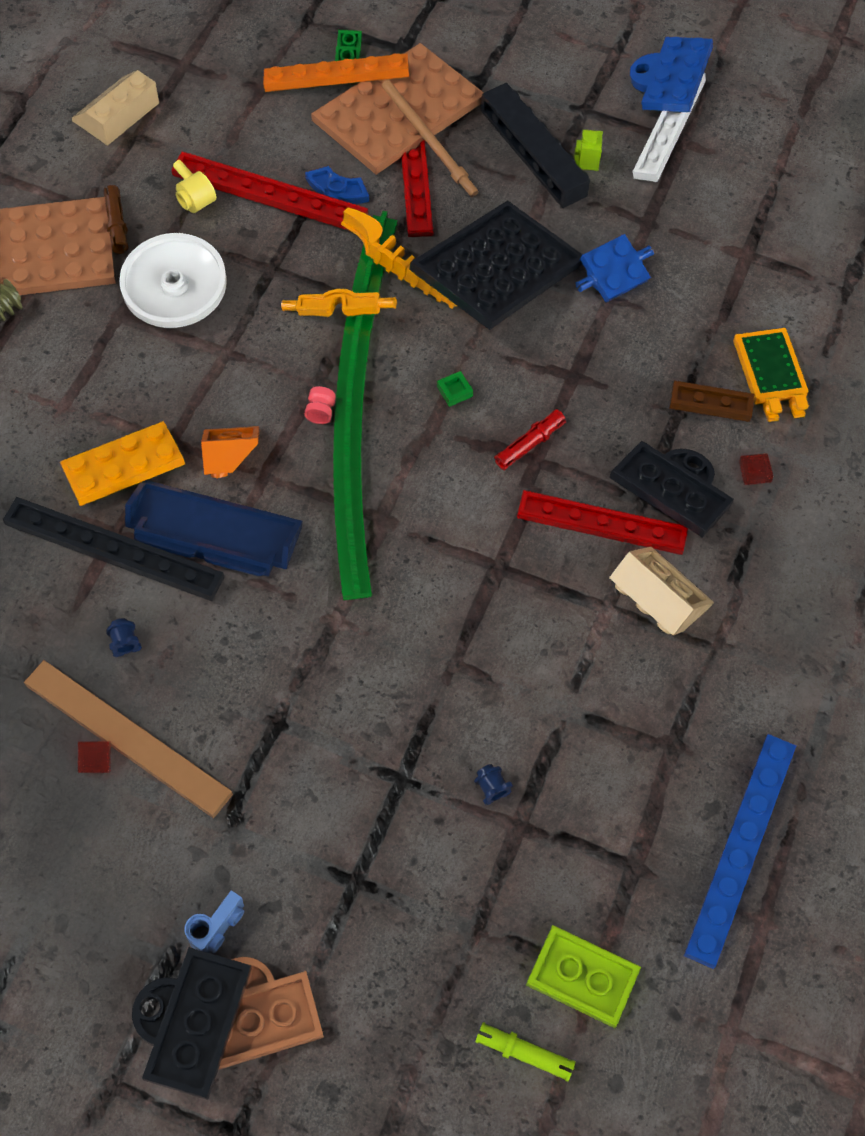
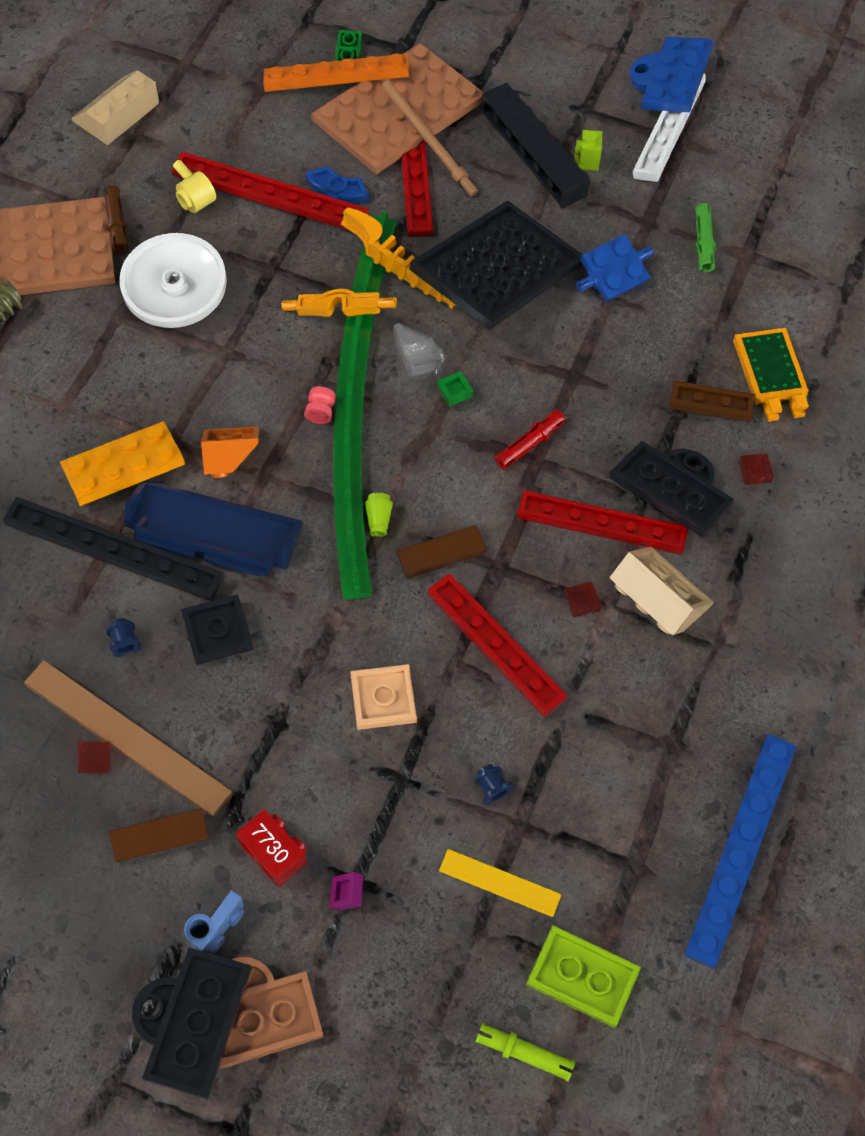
none -> reddish brown tile [109,808,209,862]
none -> black plate [181,594,254,665]
none -> red brick [235,809,307,888]
none -> magenta plate [330,872,363,911]
none -> light nougat tile [350,664,417,730]
none -> lime cone [365,493,393,537]
none -> clear slope [393,323,444,382]
none -> reddish brown tile [397,525,487,579]
none -> red plate [427,573,567,718]
none -> yellow sticker [439,849,561,917]
none -> clear red tile [564,581,601,618]
none -> bright green pin [695,203,716,272]

